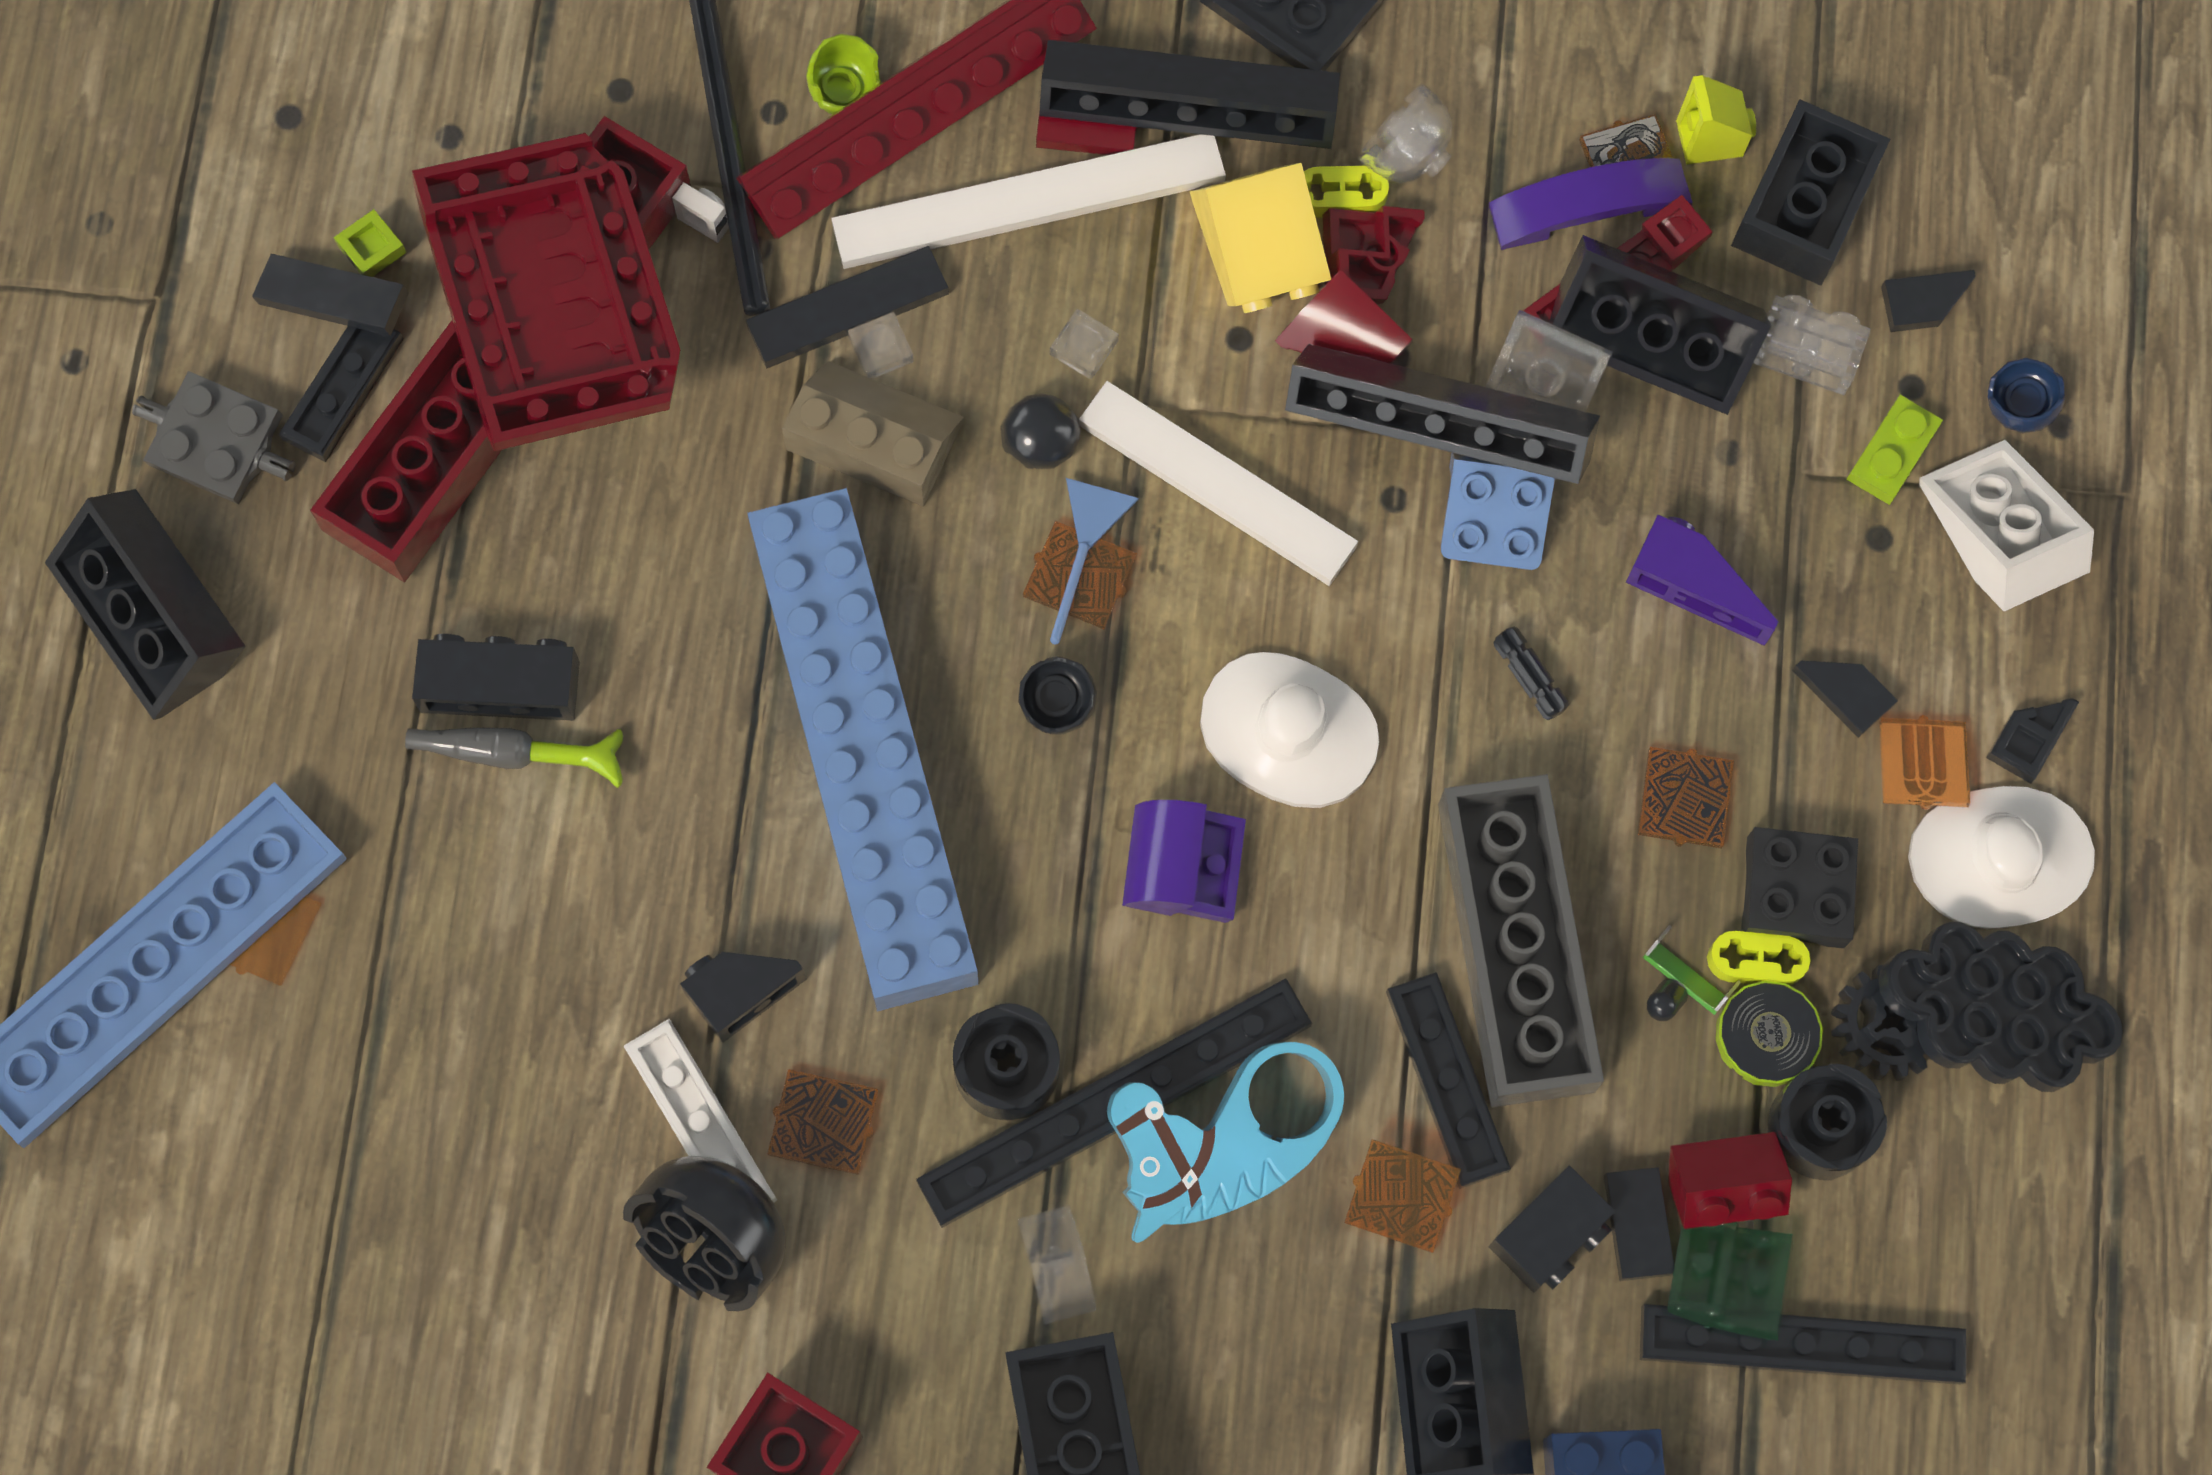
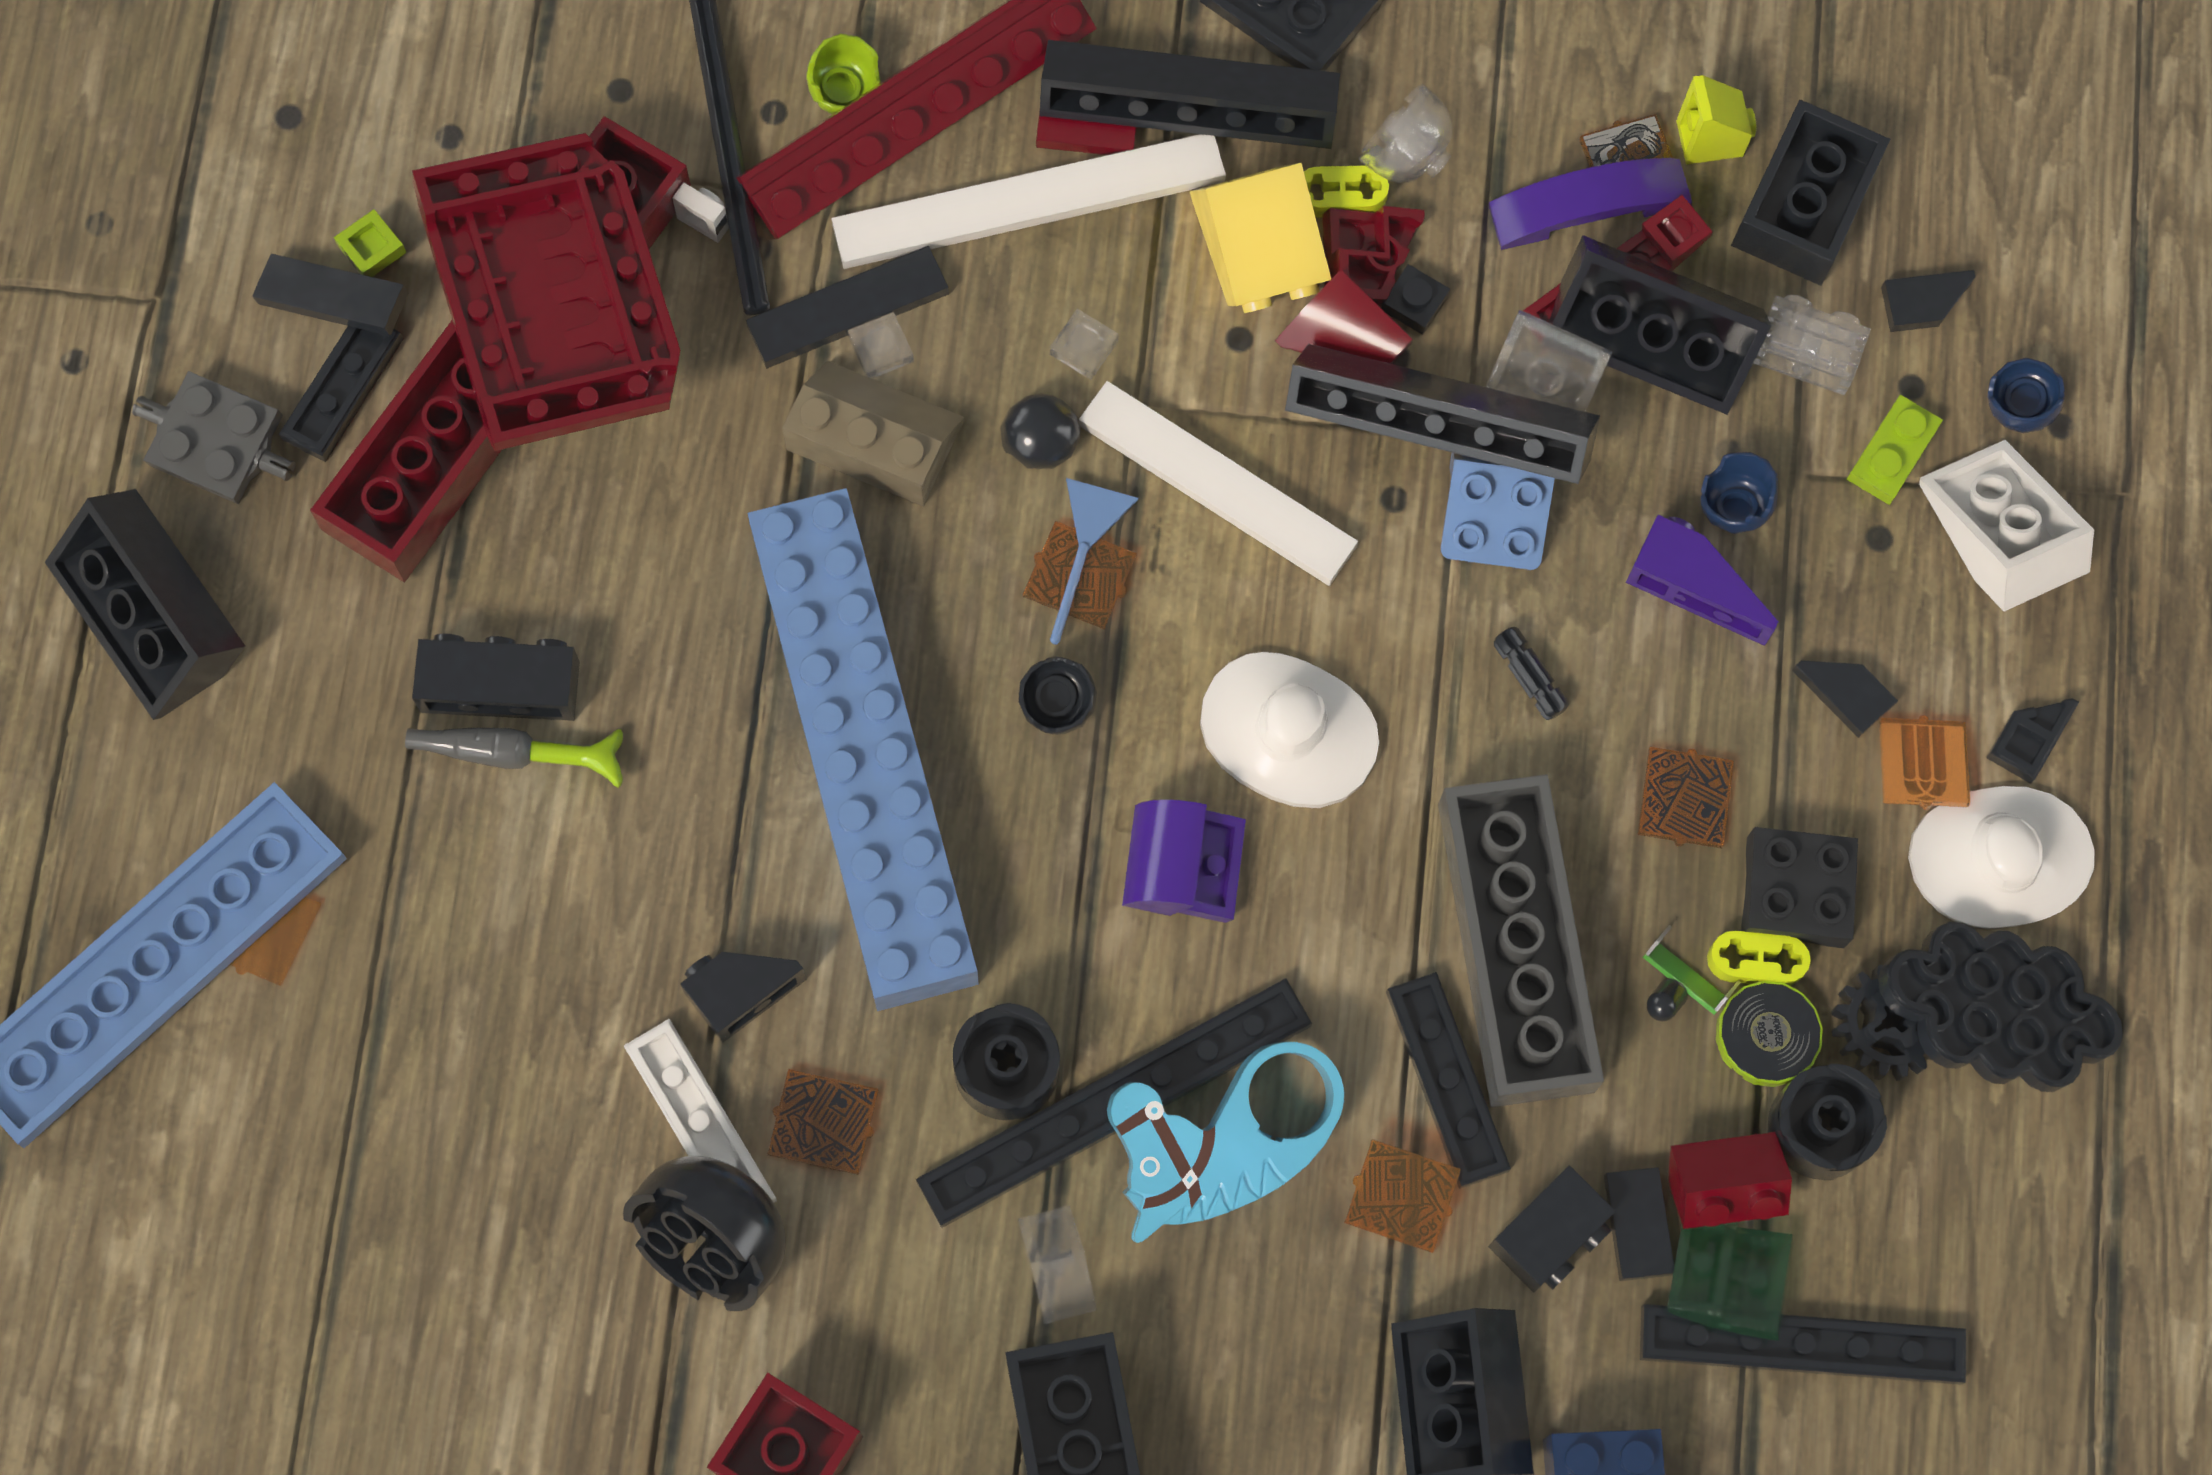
none -> black plate [1381,264,1450,335]
none -> dark blue hair [1700,452,1778,534]

